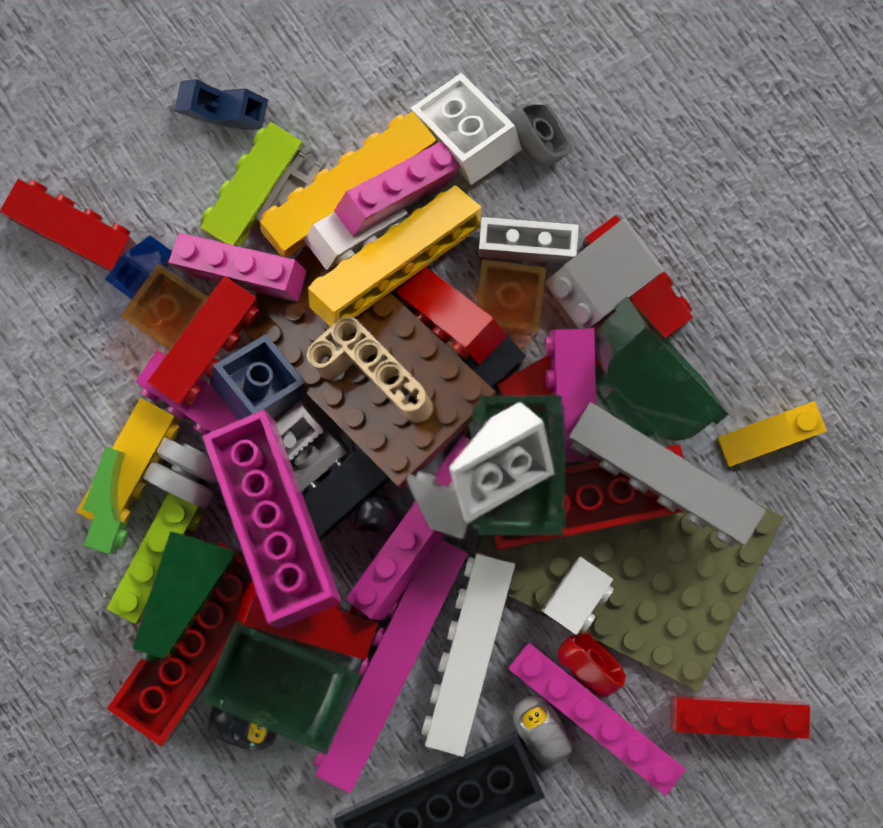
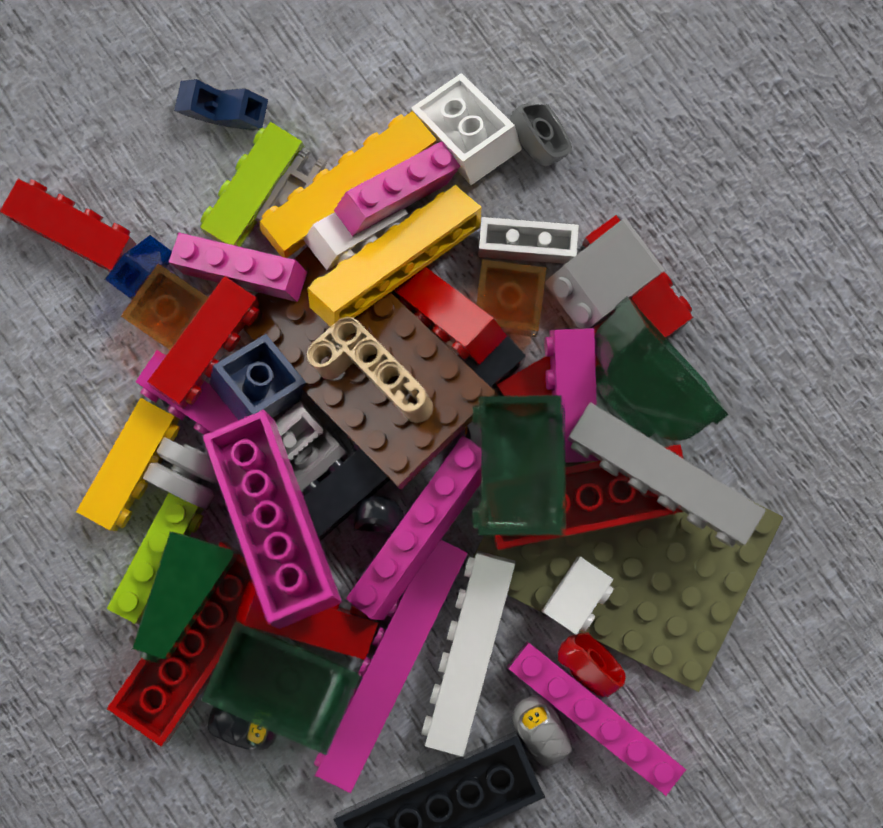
bright green slope [83,446,128,554] -> none
light grey slope [406,471,467,539] -> none
white slope [450,402,554,523] -> none
red brick [670,695,810,739] -> none
yellow slope [717,401,827,467] -> none

